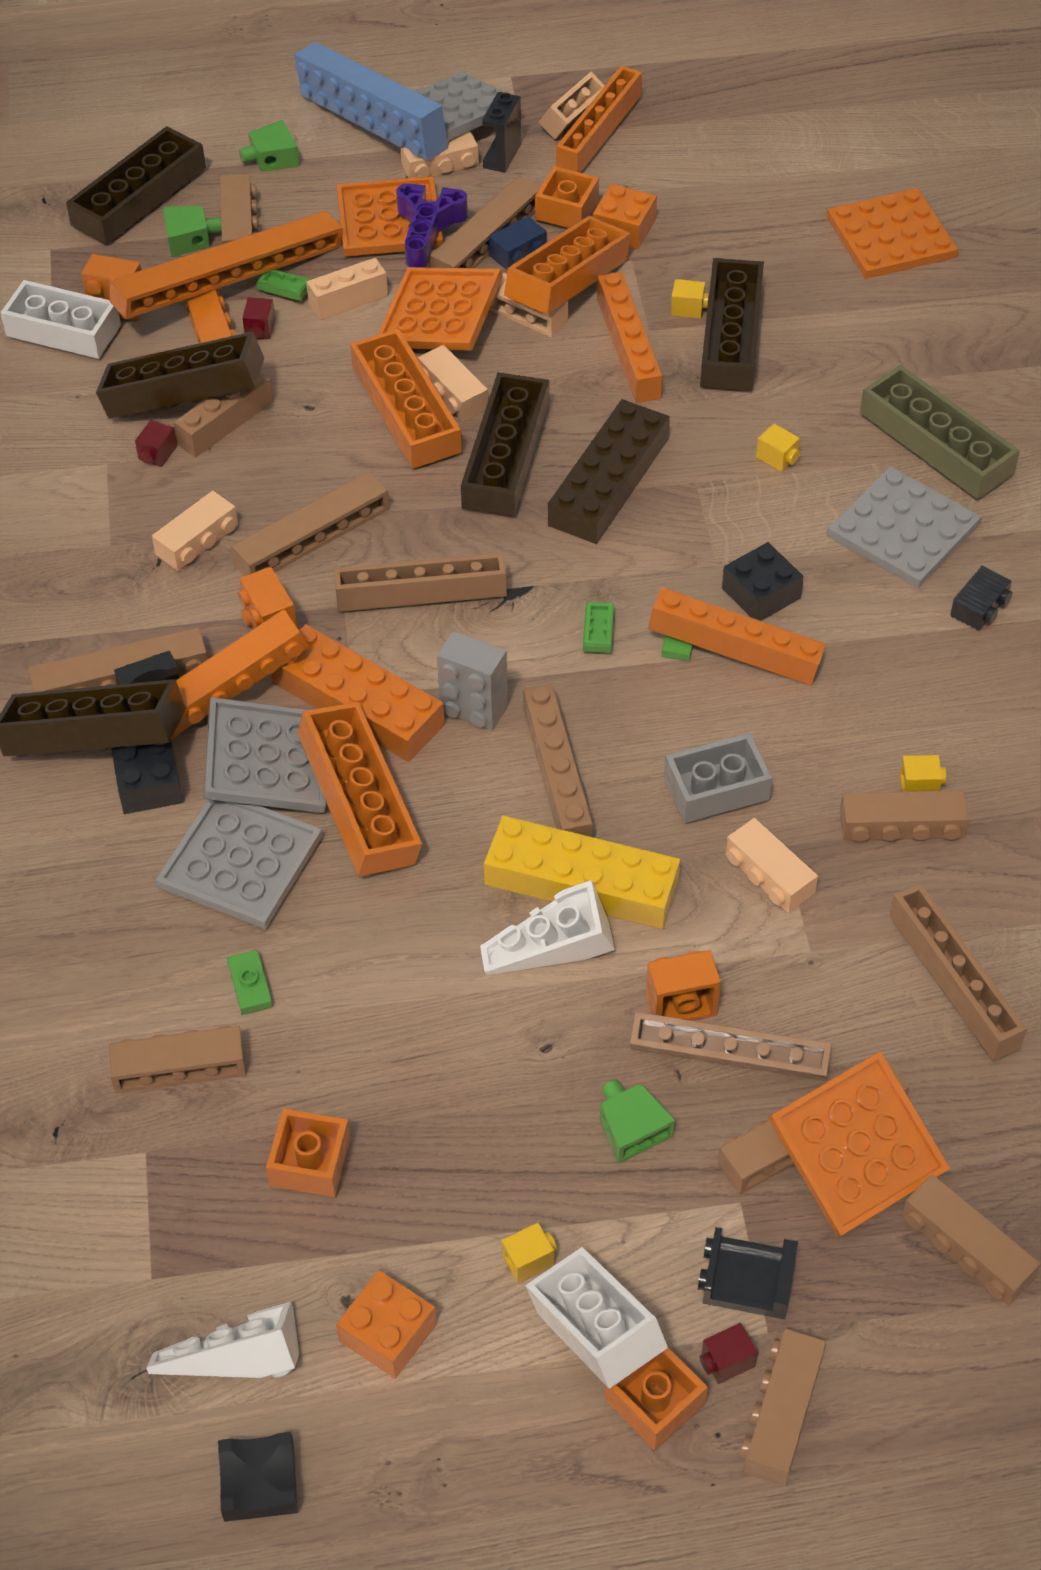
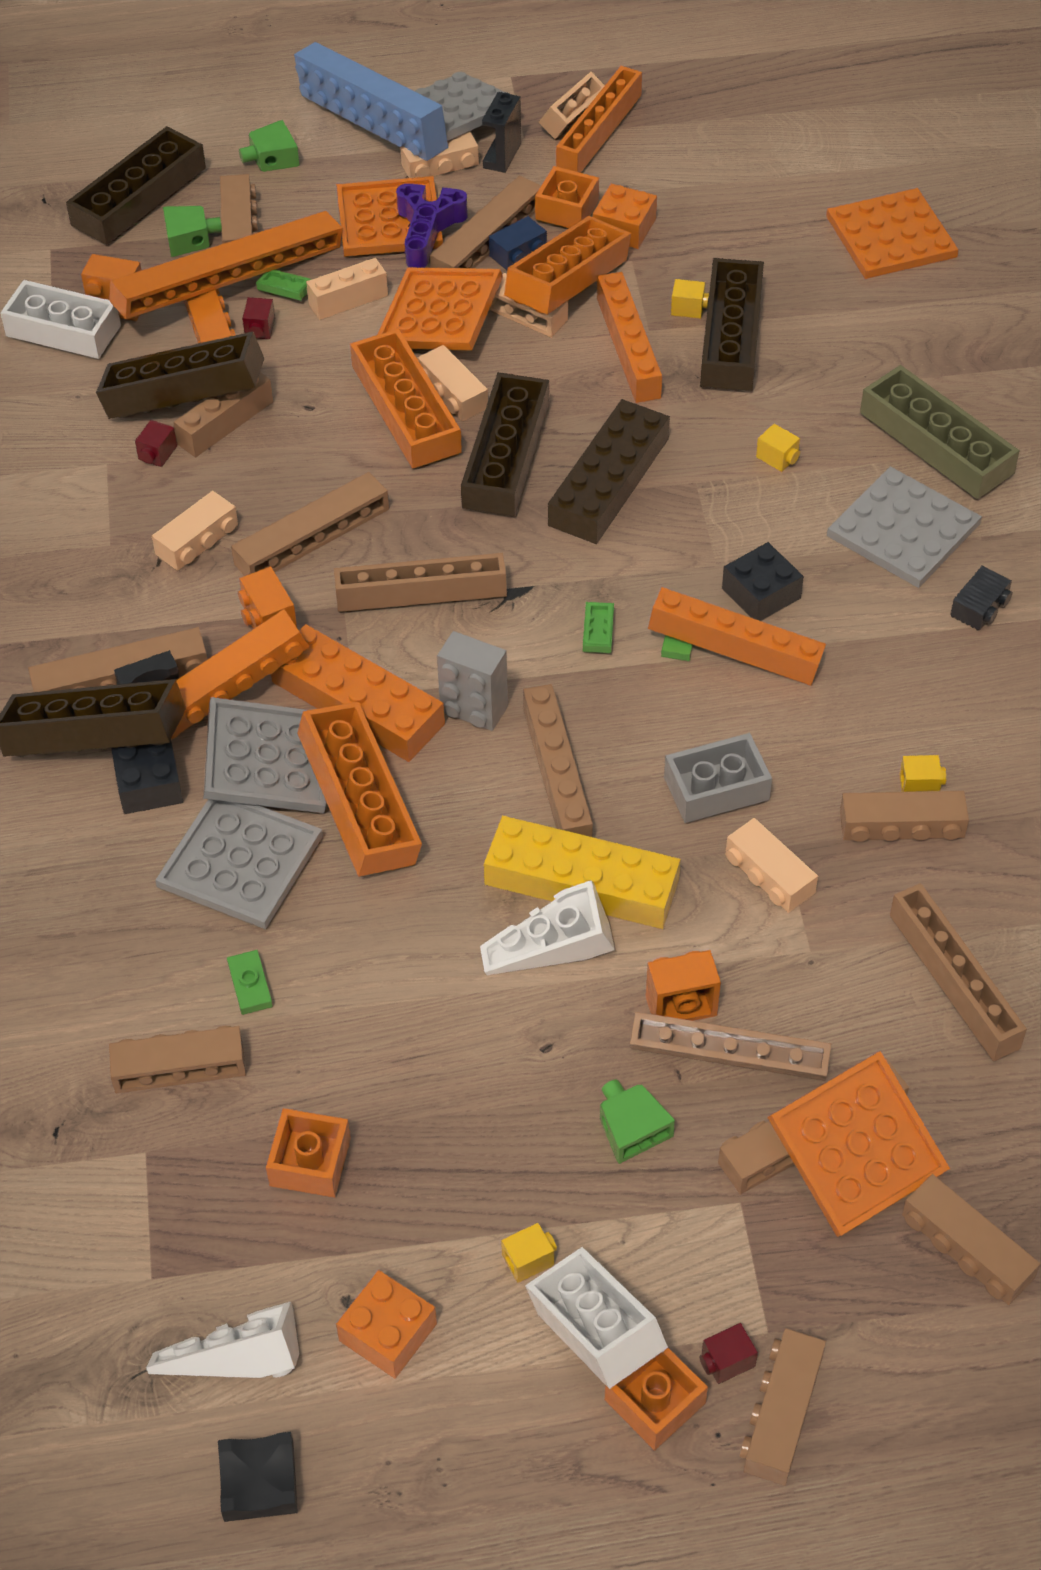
black panel [698,1227,798,1319] -> none

